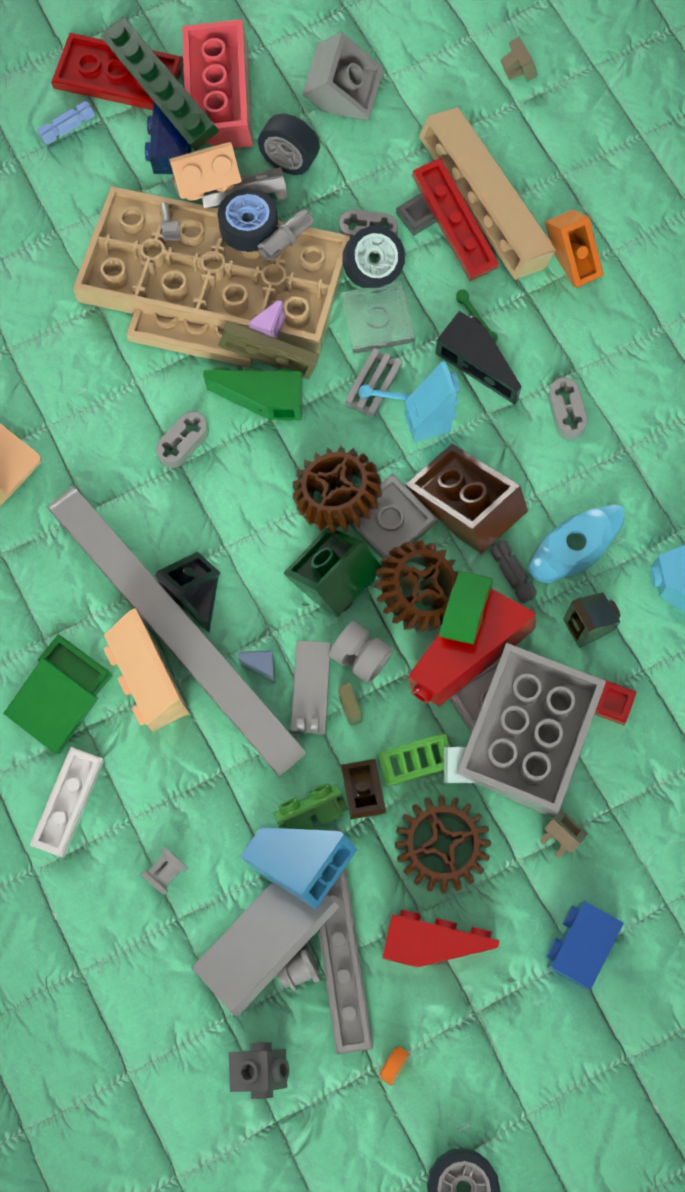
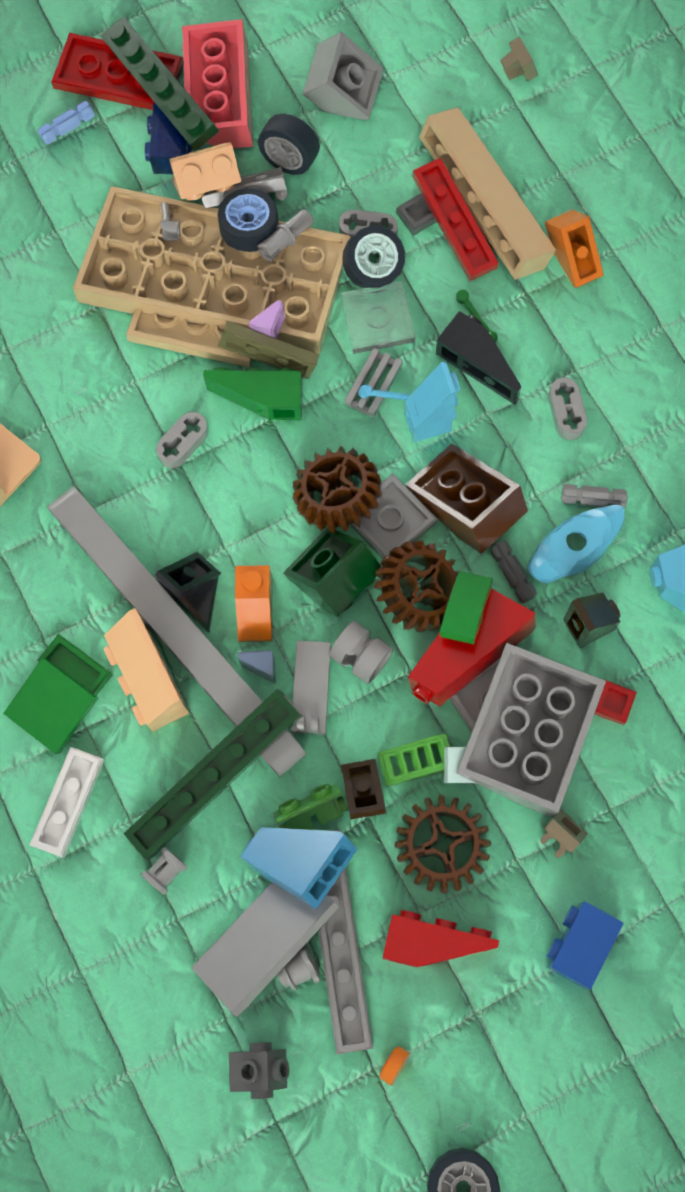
olive tile [338,683,362,725] -> none
none -> dark green plate [124,689,303,860]
none -> orange slope [235,565,272,642]
none -> light grey axle [561,484,628,509]

